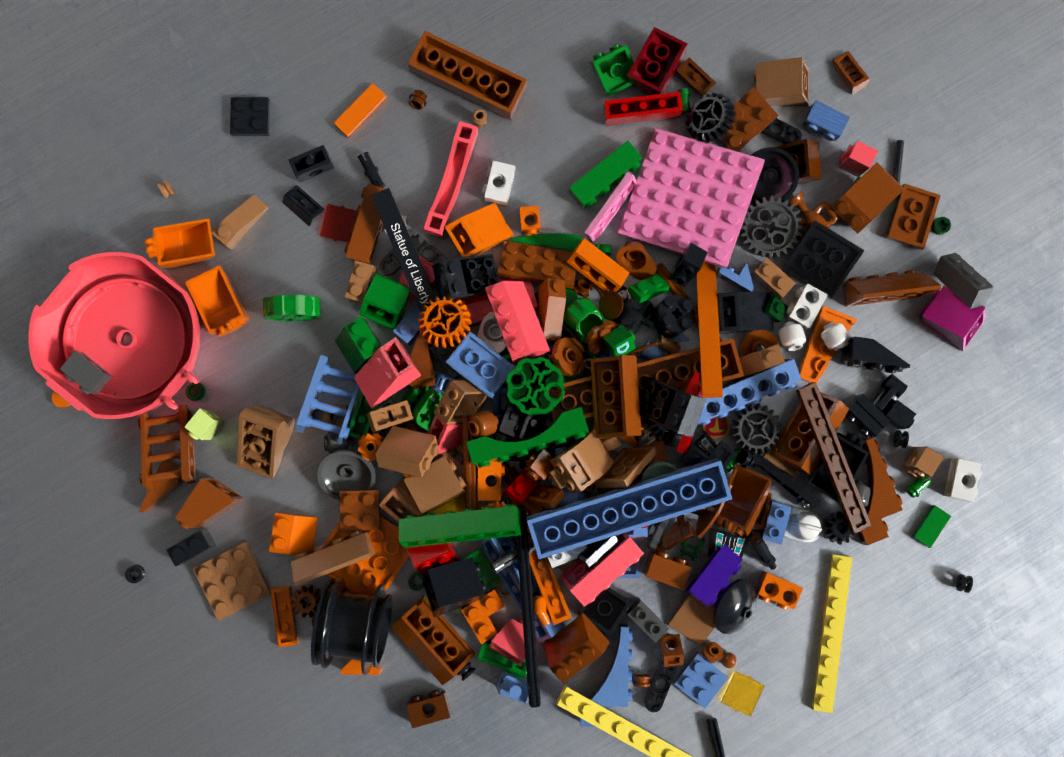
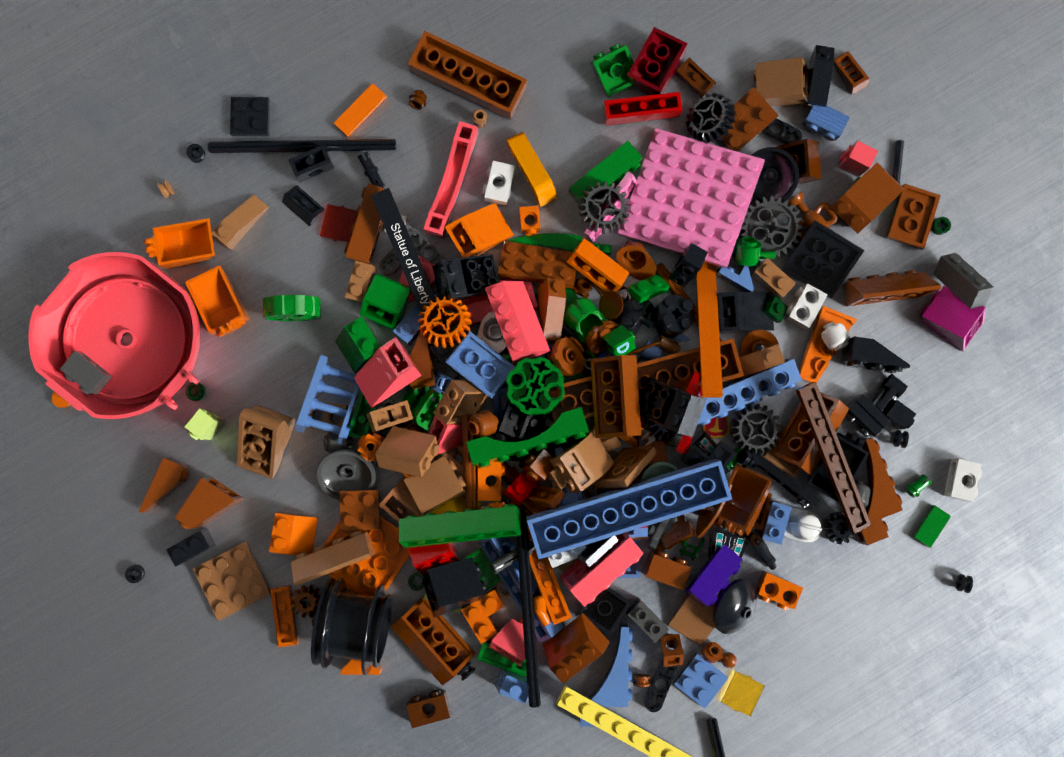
dark orange fence [138,404,196,490] -> none
green pin [678,89,691,114] -> none
white head [778,321,806,351] -> none
light yellow plate [811,554,852,713] -> none
medium nougat brick [902,446,944,478] -> none
none -> black bush [186,144,206,163]
none -> black axle [208,139,397,153]
none -> light orange beam [506,131,557,208]
none -> dark grey gear [578,181,631,234]
none -> green piece [734,236,776,266]
none -> black slope [807,45,835,107]

